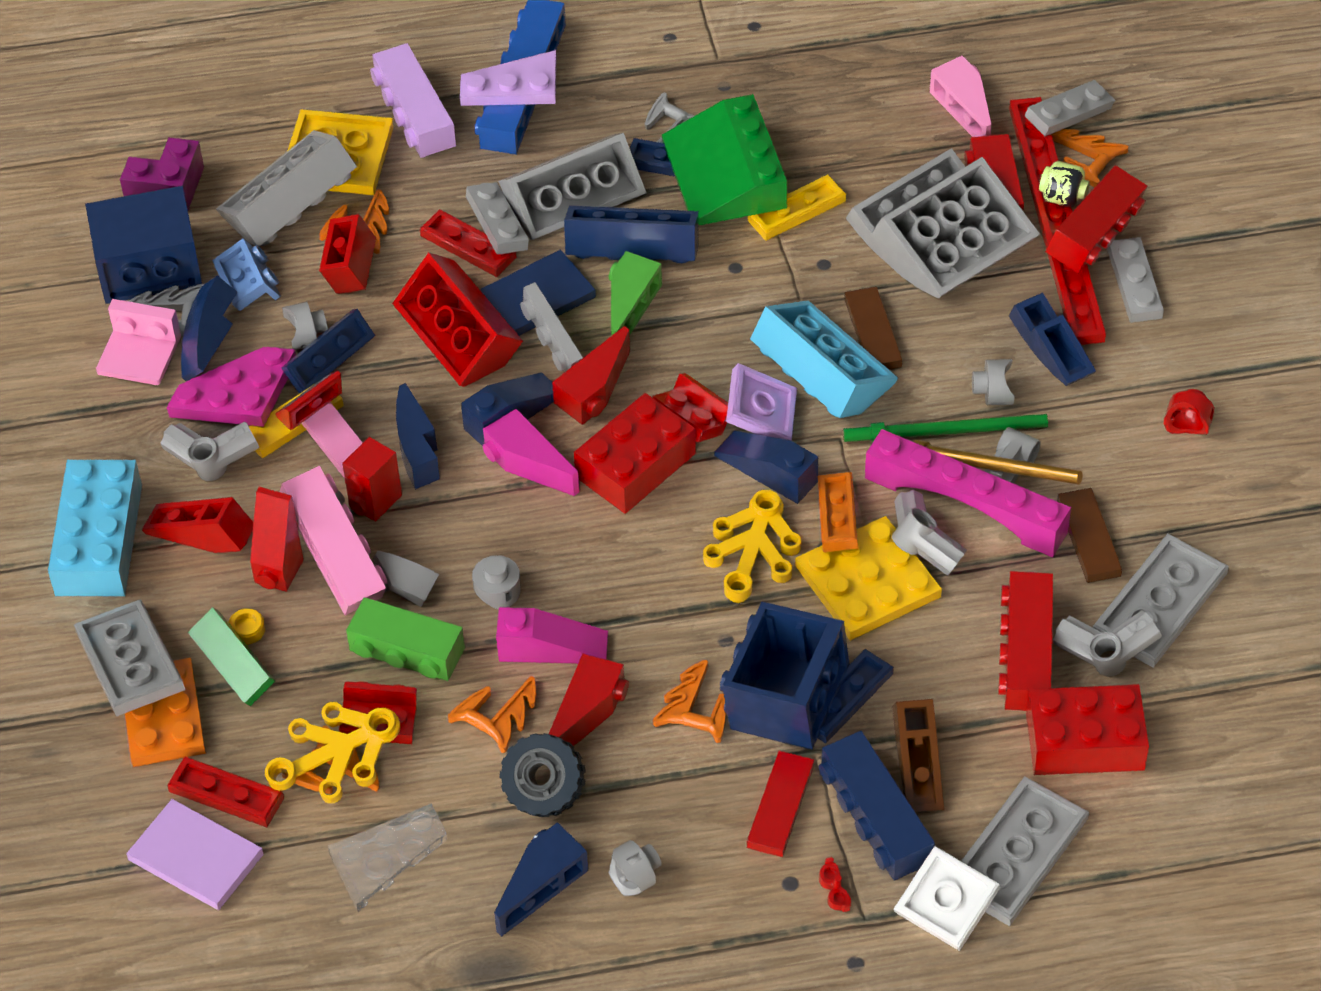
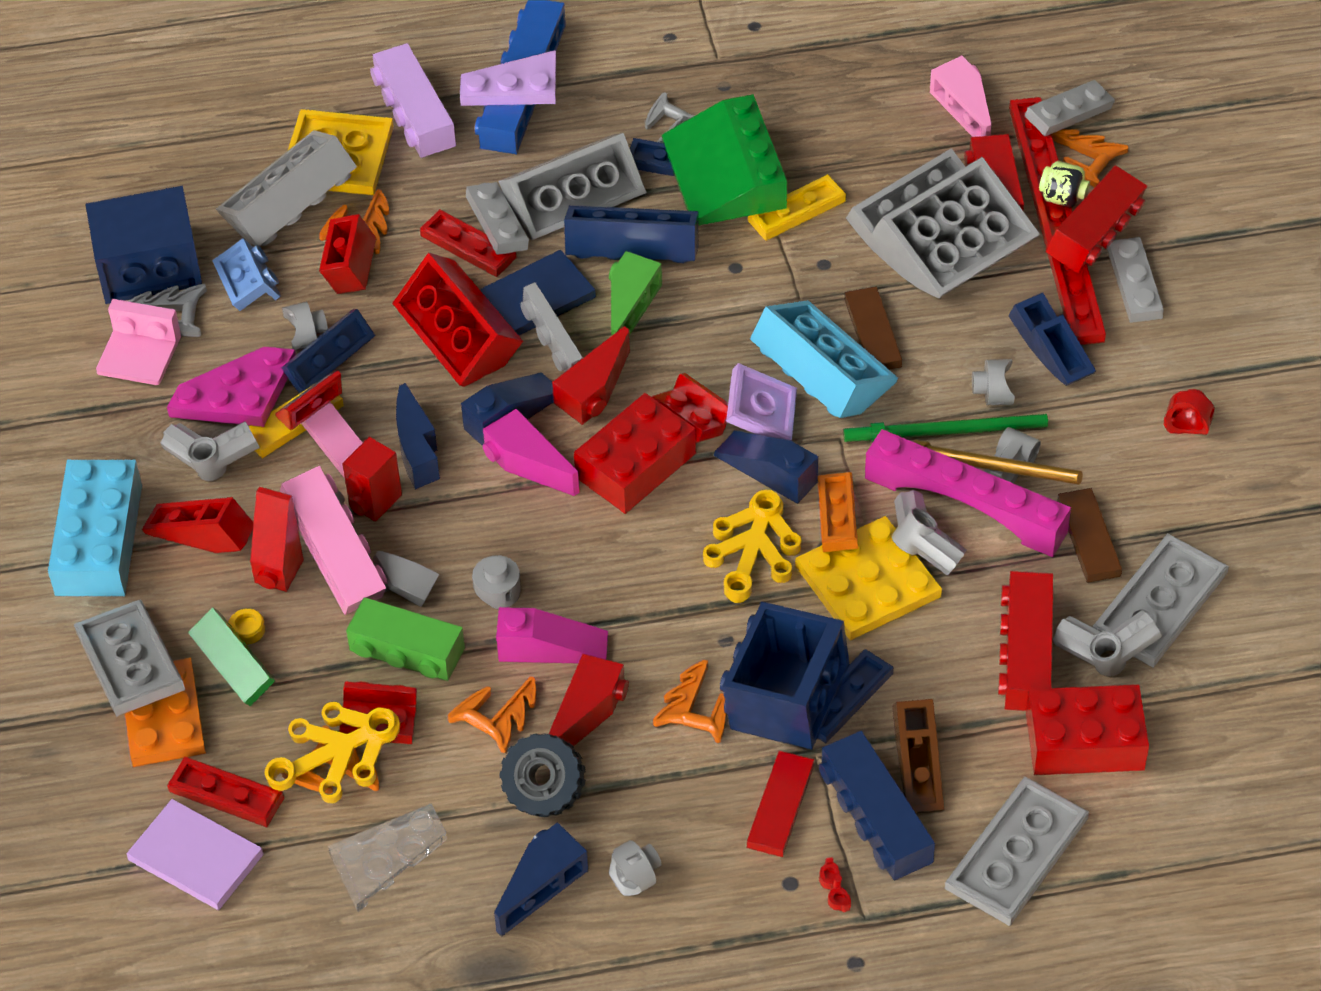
magenta brick [120,137,204,210] -> none
dark blue slope [181,275,238,381] -> none
white tile [894,846,1000,951] -> none

